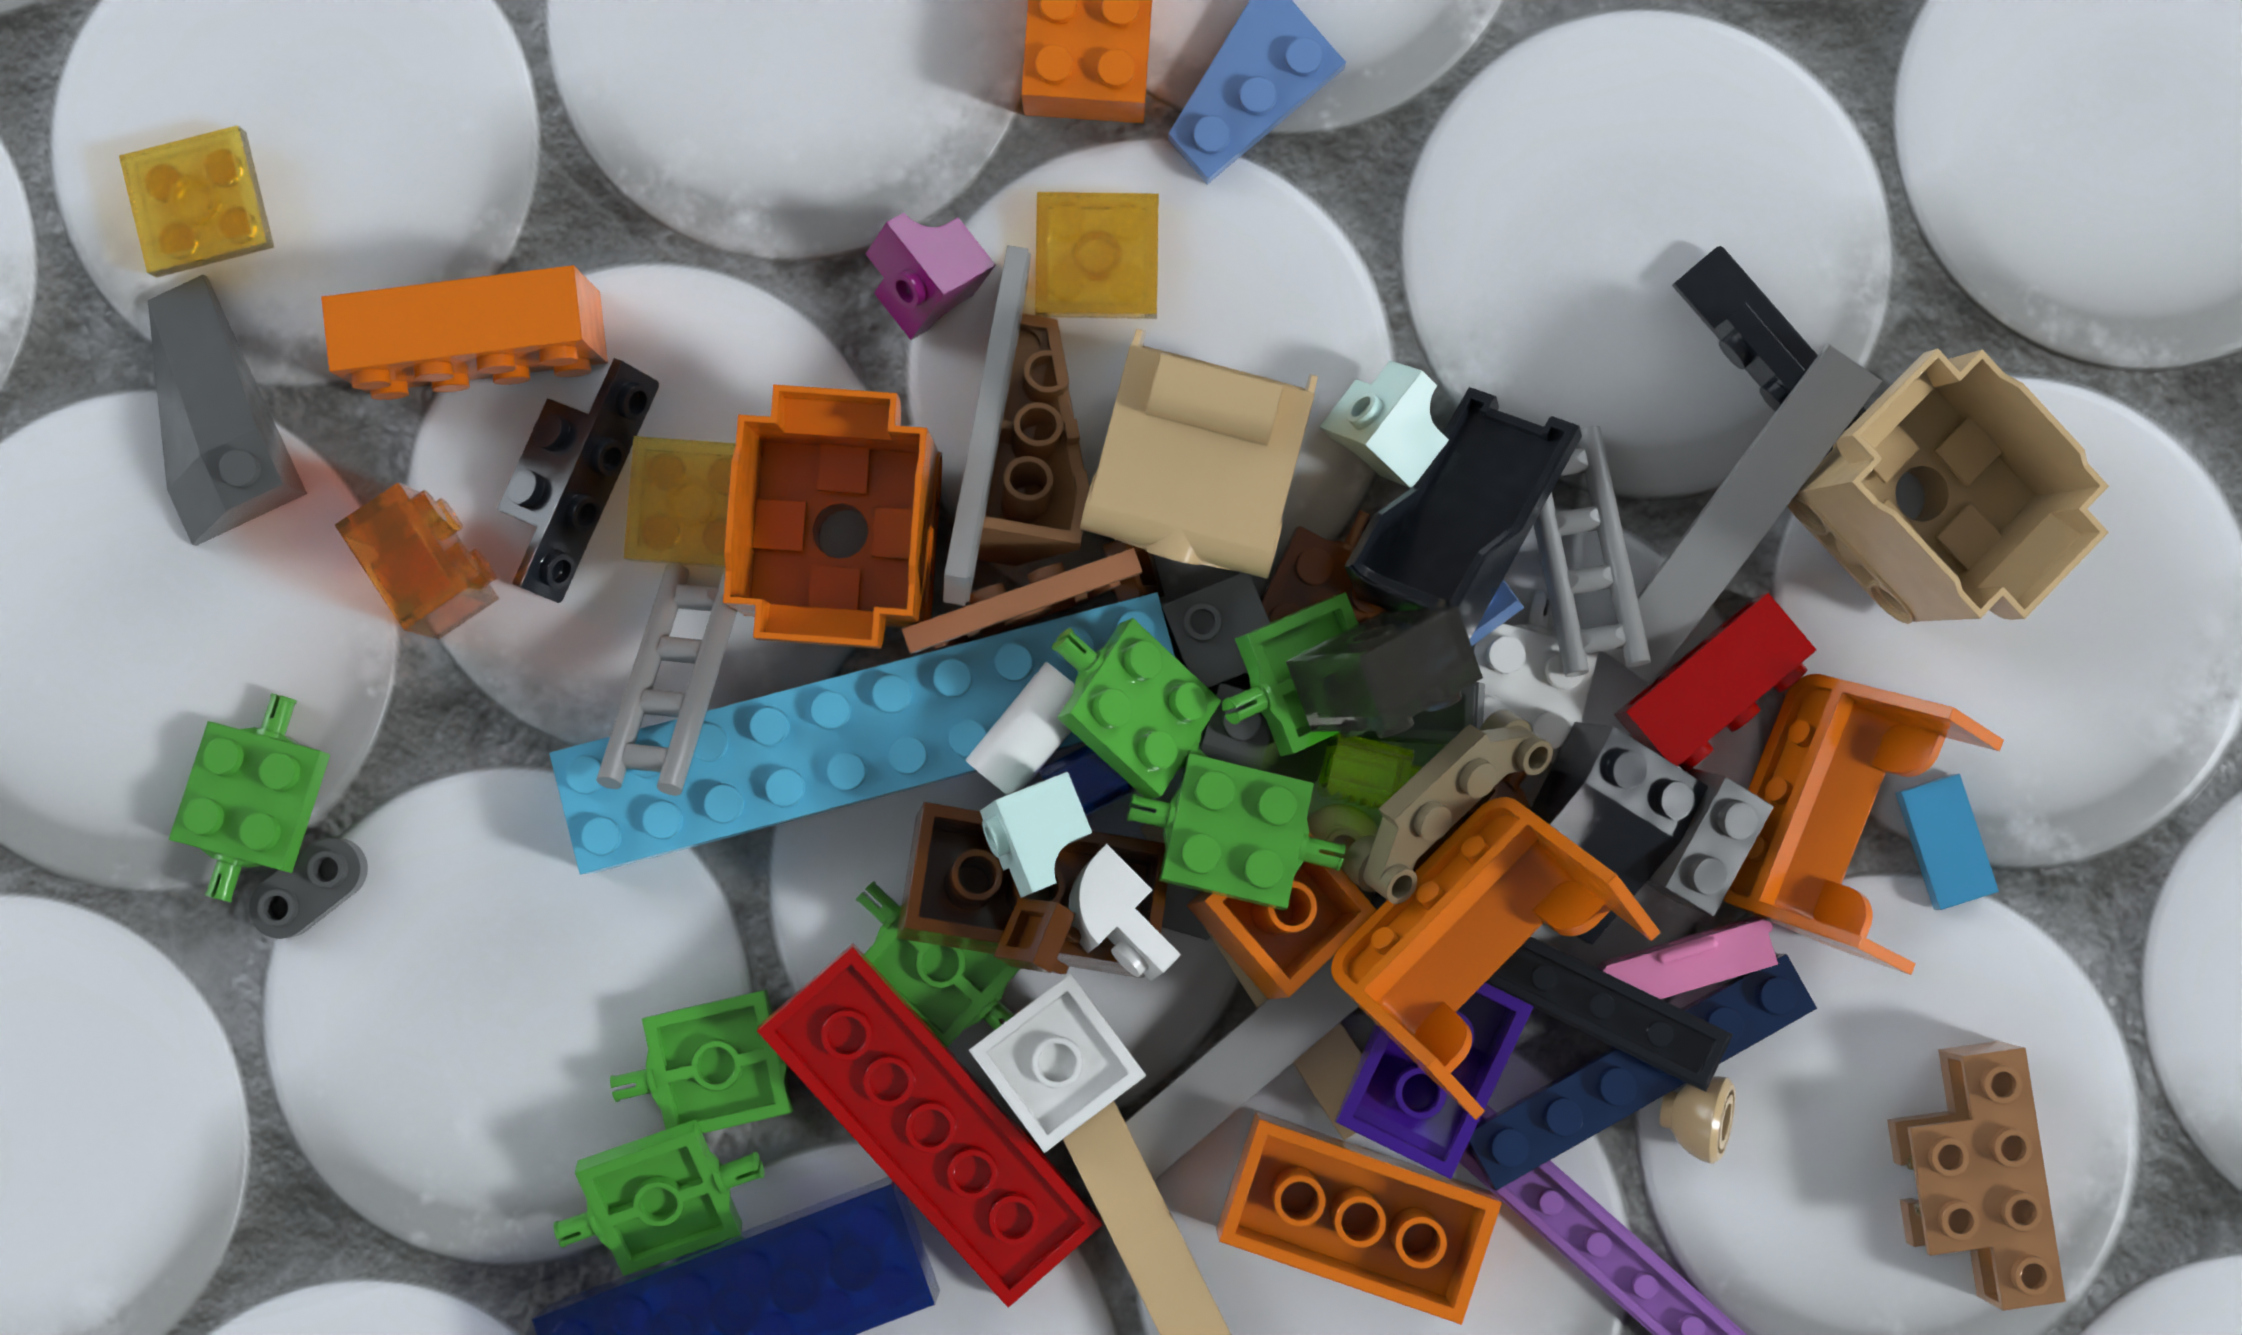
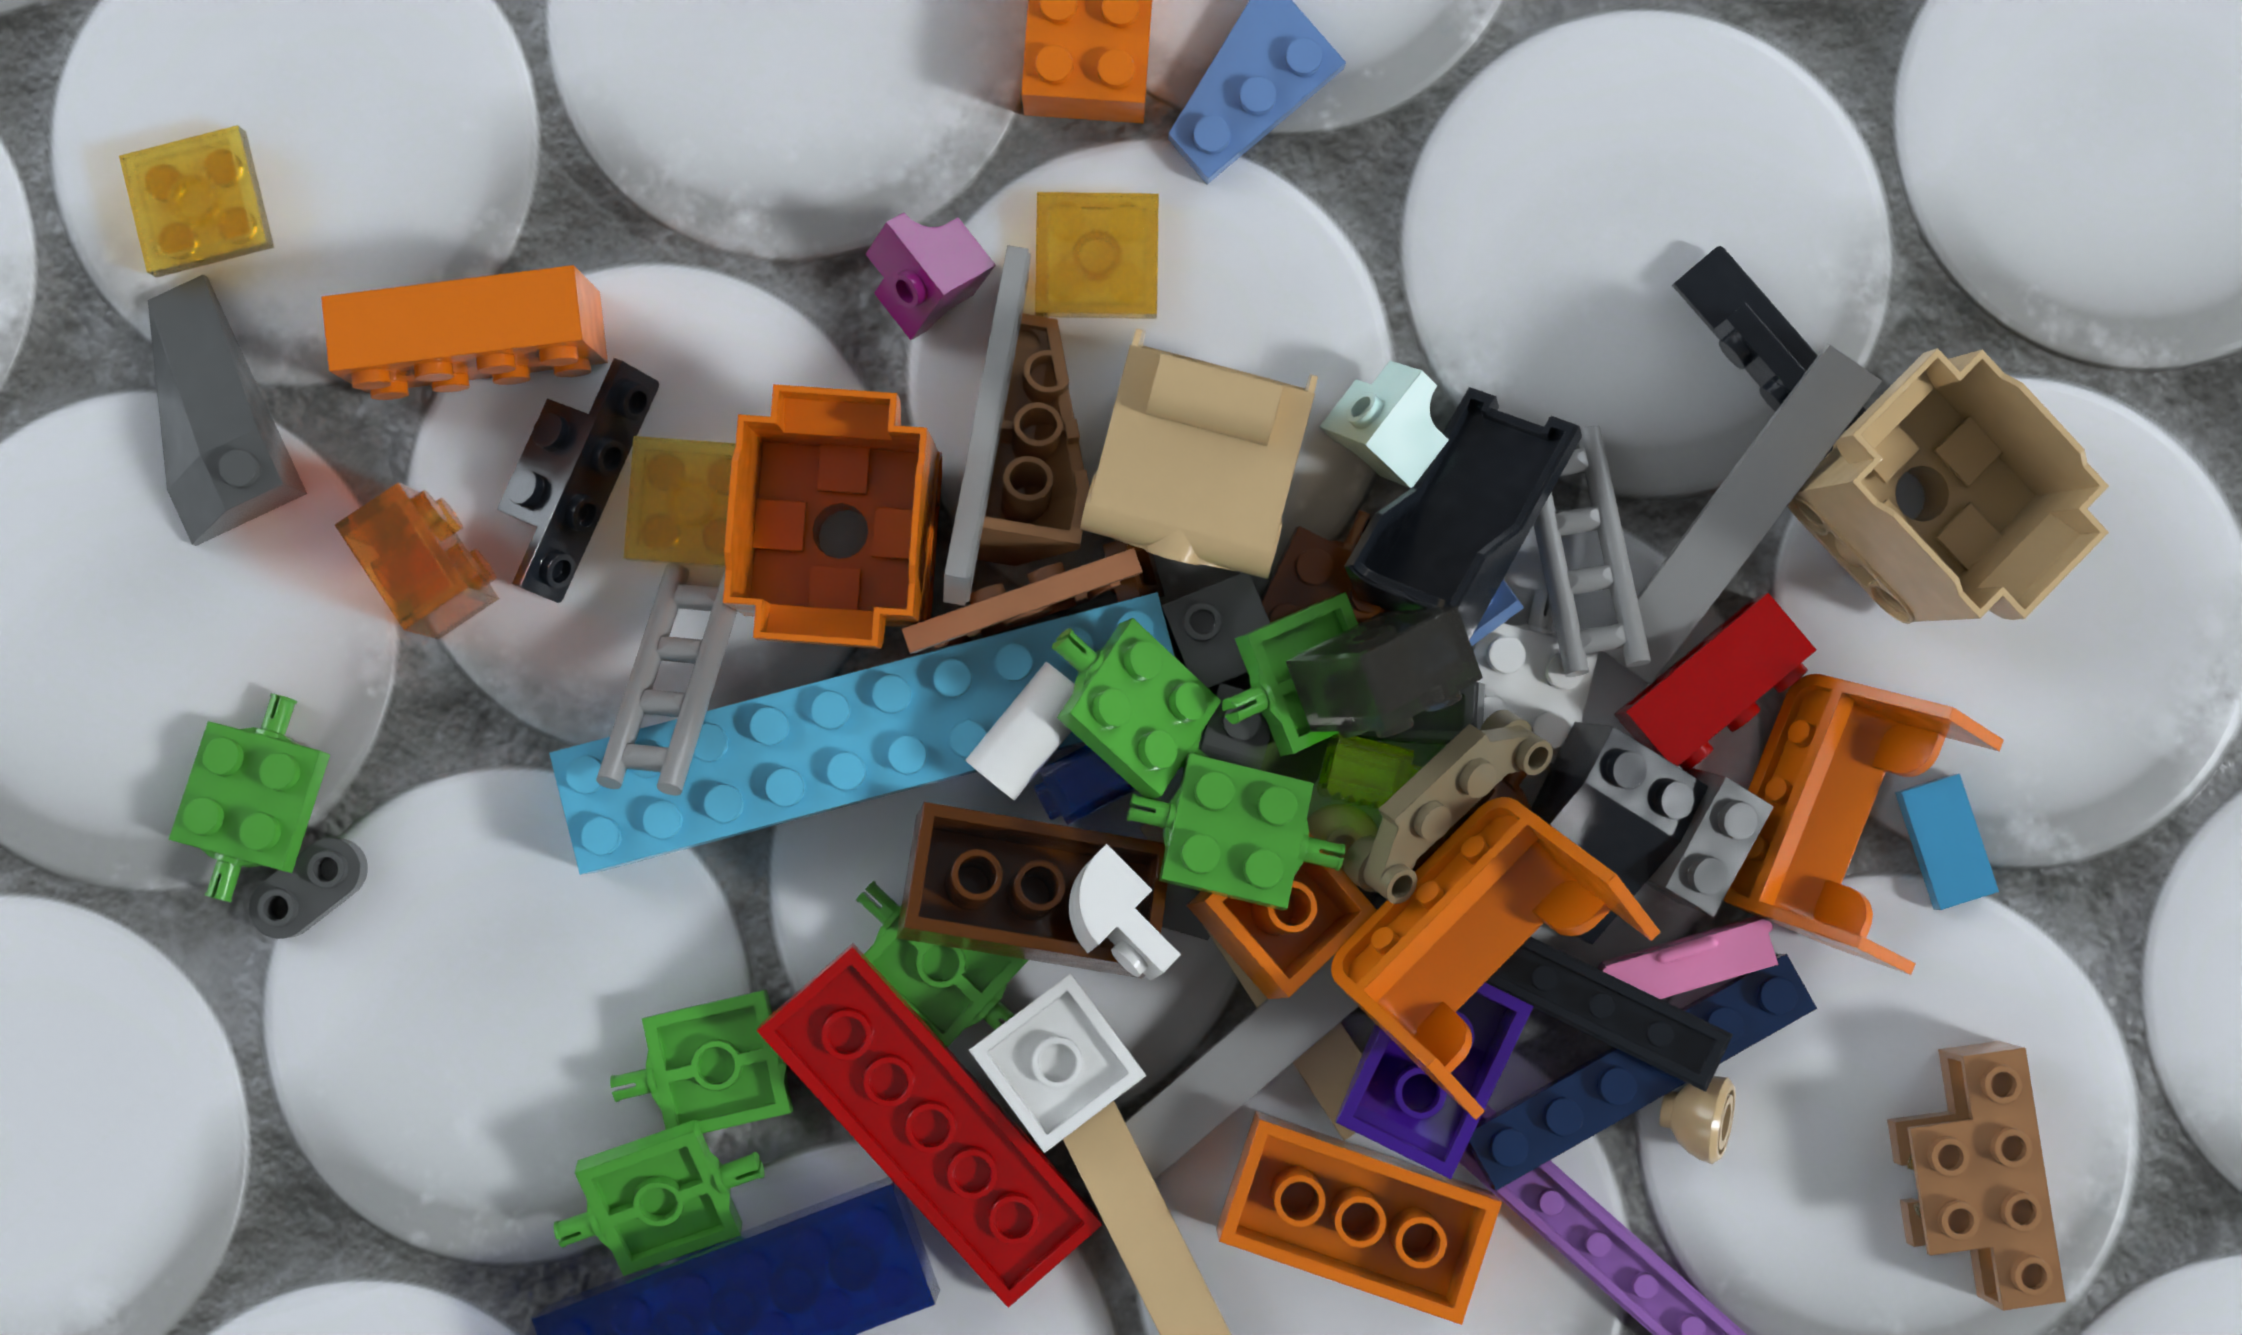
light aqua brick [980,772,1092,898] -> none
reddish brown tile [994,897,1082,974] -> none

